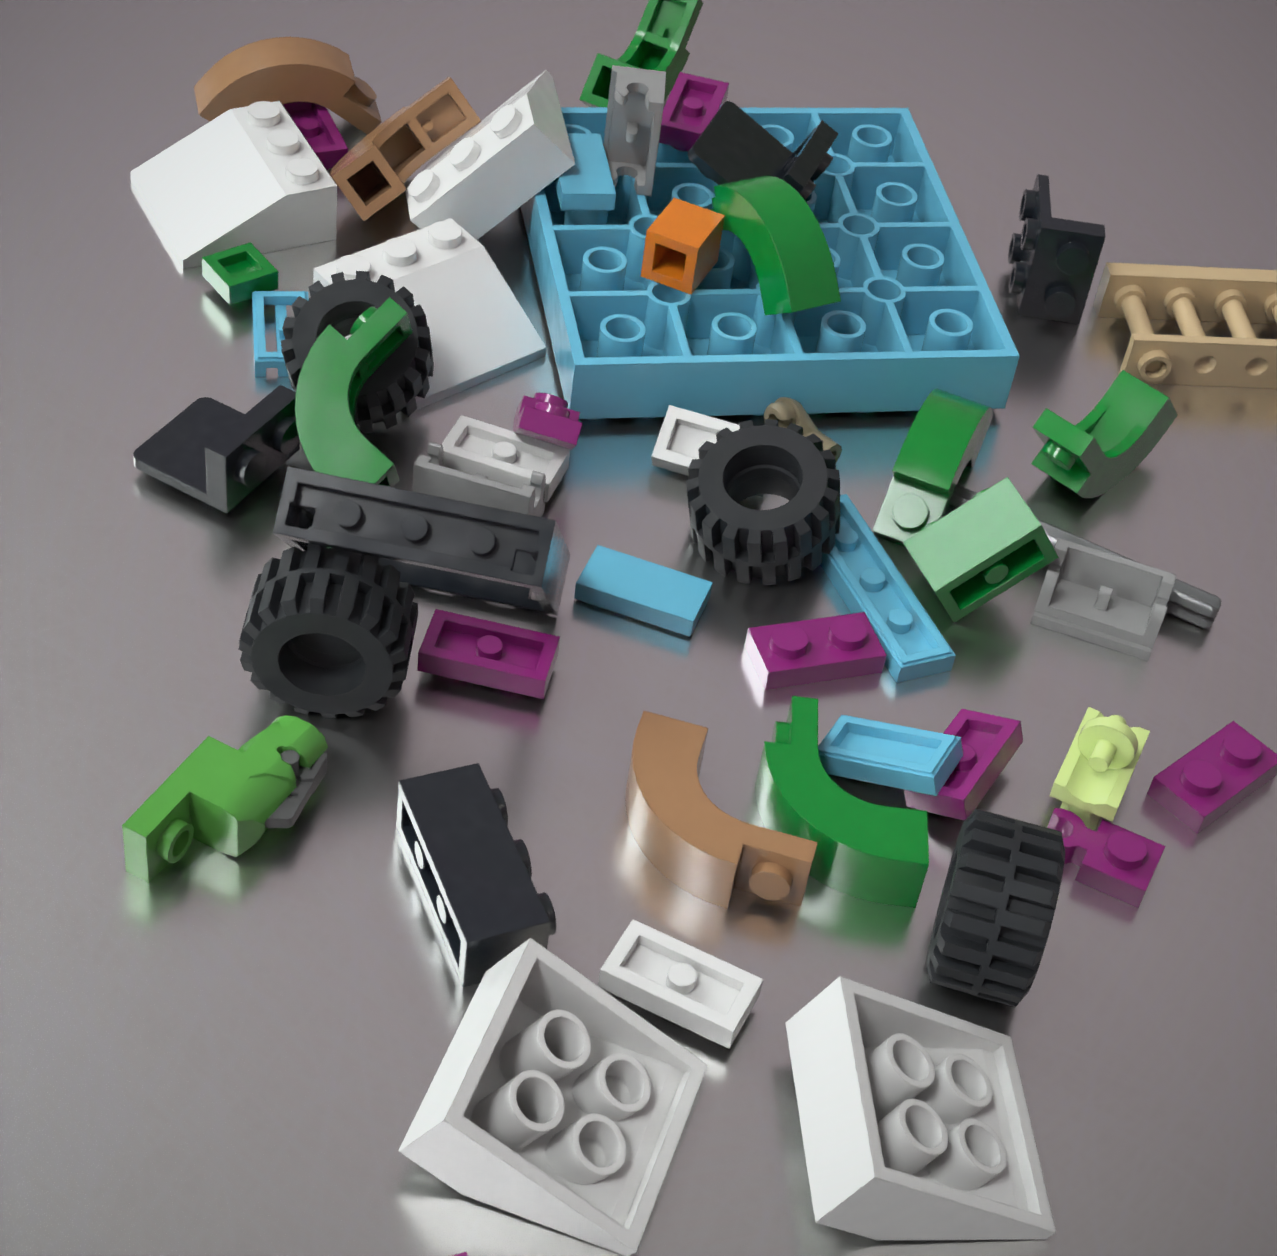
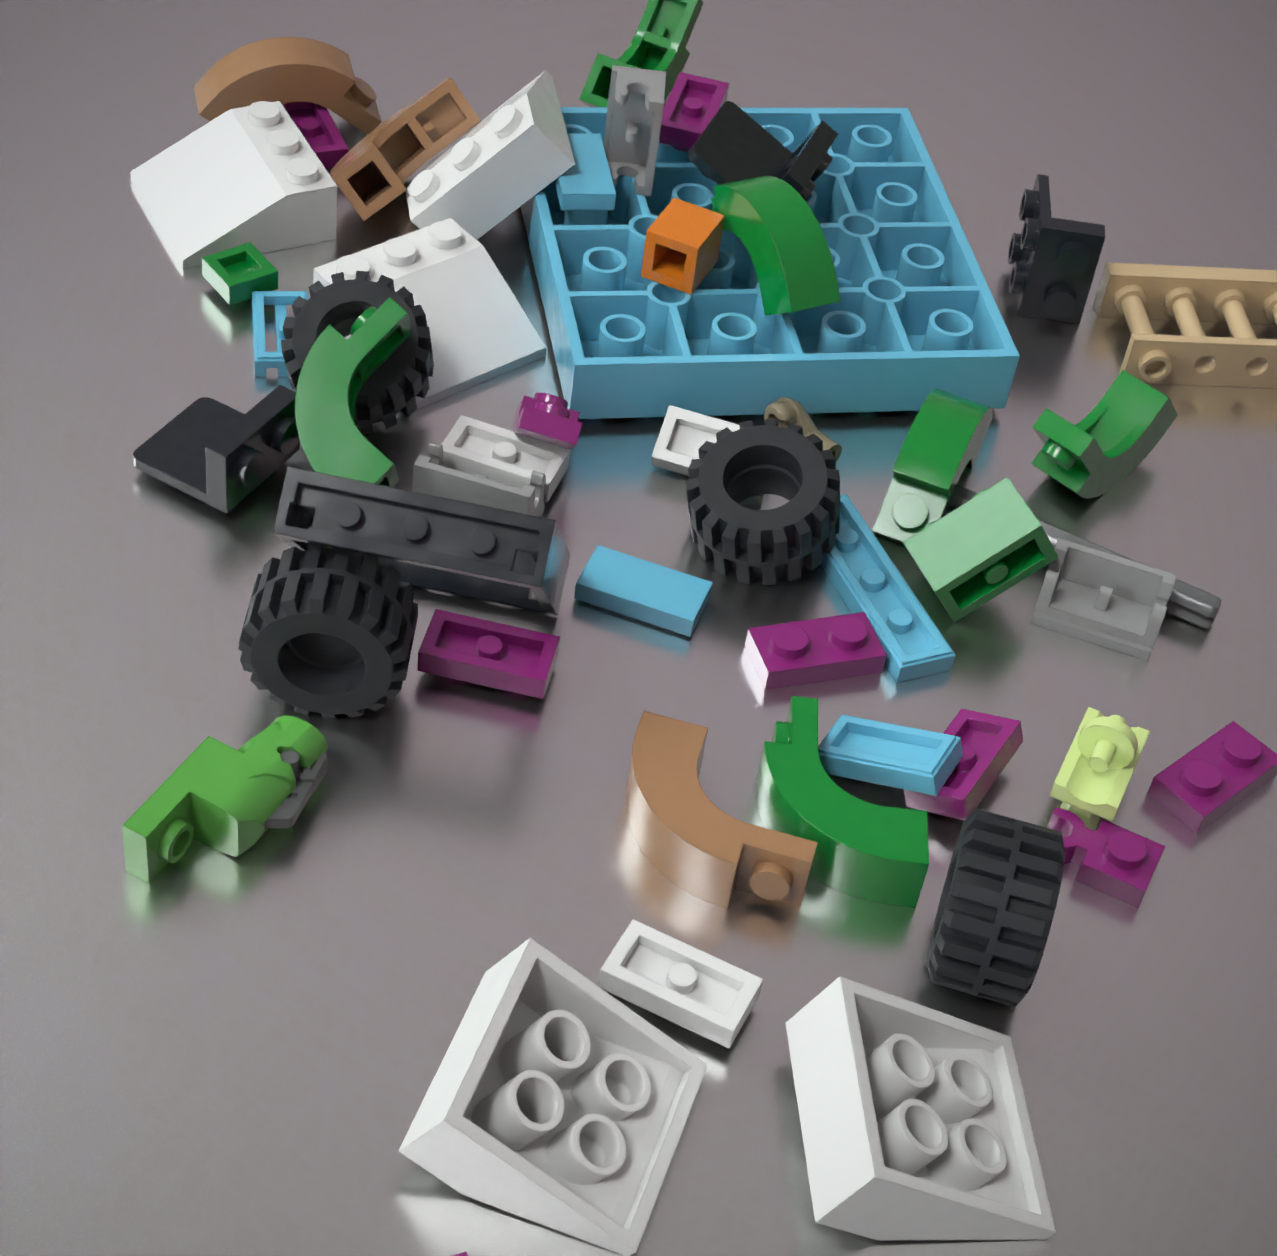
black brick [396,763,556,987] -> none

